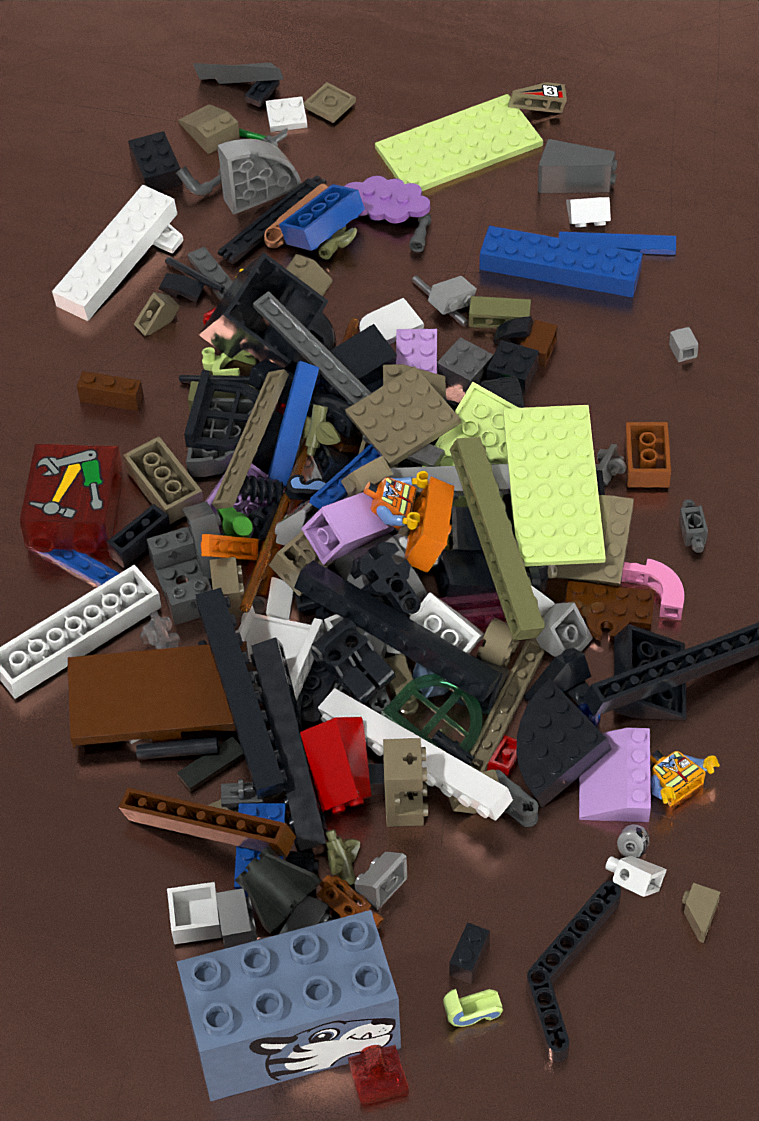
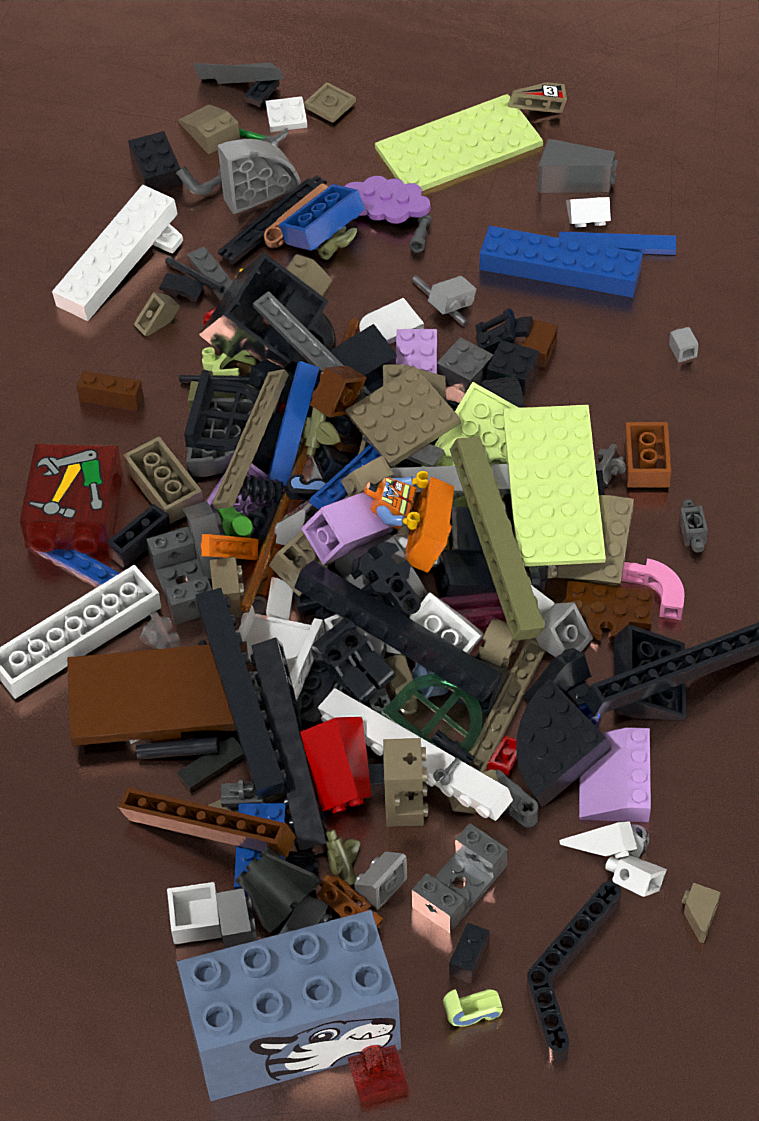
olive brick [469,296,531,329] -> none
torso [650,750,720,807] -> none
none -> reddish brown brick [310,365,367,417]
none -> dark grey plate [412,823,508,933]
none -> dark grey hand [433,758,460,785]
none -> black plate [475,308,515,352]
none -> white slope [559,821,637,859]

